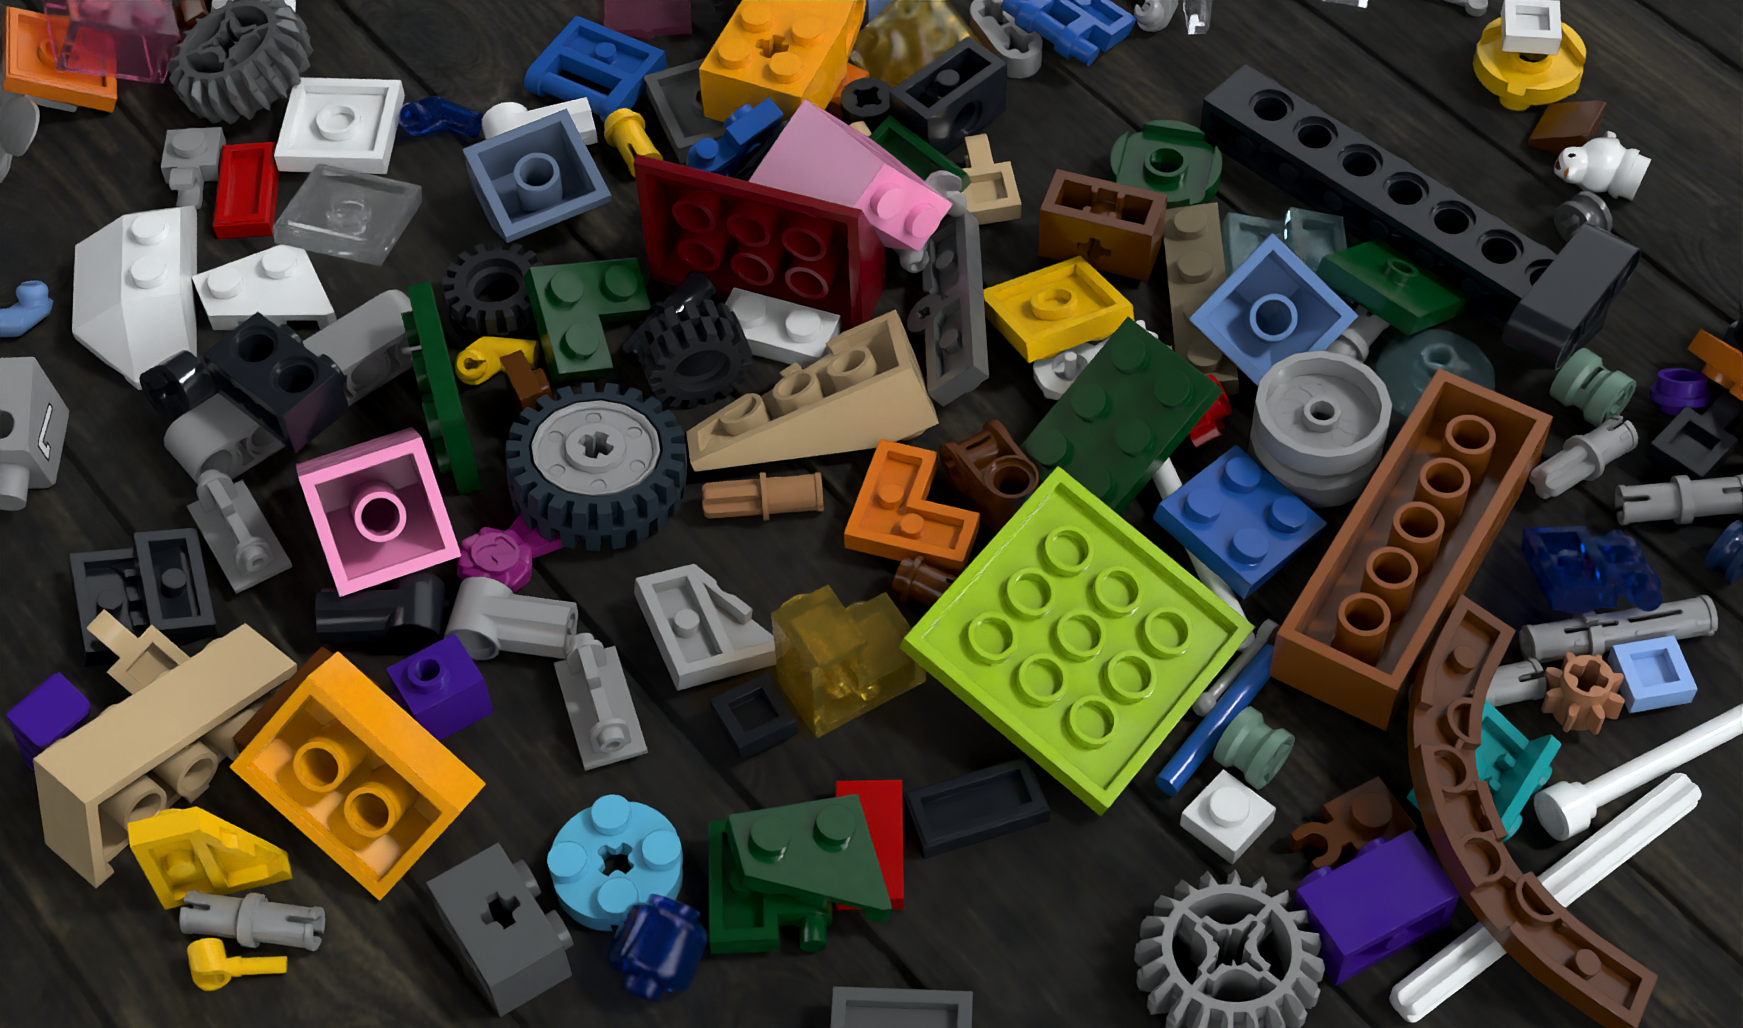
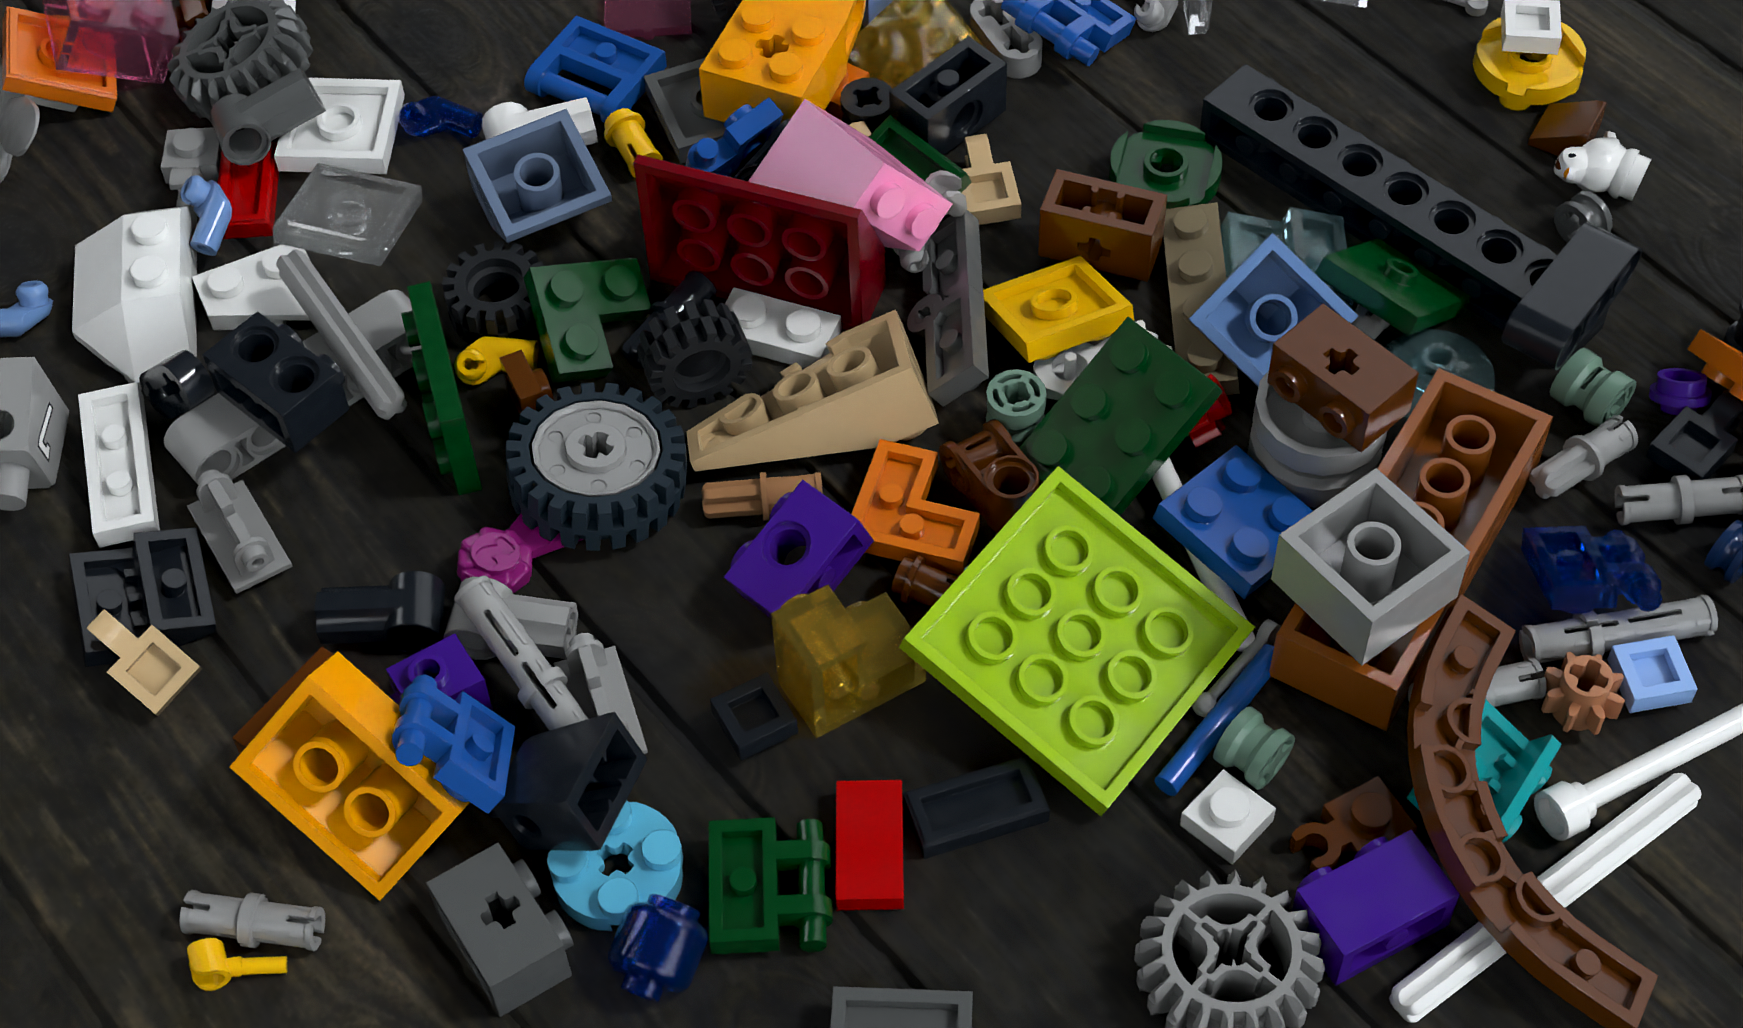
dark purple slope [6,672,91,772] -> none
tan wedge [33,623,297,888] -> none
yellow wing [127,806,293,910] -> none
bright pink slope [296,427,461,597] -> none
light grey wing [634,564,794,691] -> none
dark green wing [725,794,892,922] -> none
none -> white plate [78,382,160,548]
none -> medium blue arm [180,175,232,256]
none -> dark grey piece [210,68,326,165]
none -> light grey axle [276,249,407,419]
none -> blue plate [392,675,515,814]
none -> light grey pin [454,576,589,730]
none -> black torso [488,712,648,851]
none -> dark purple brick [724,479,874,638]
none -> sand green wheel [986,369,1047,448]
none -> reddish brown brick [1267,304,1419,452]
none -> light grey brick [1271,468,1470,666]

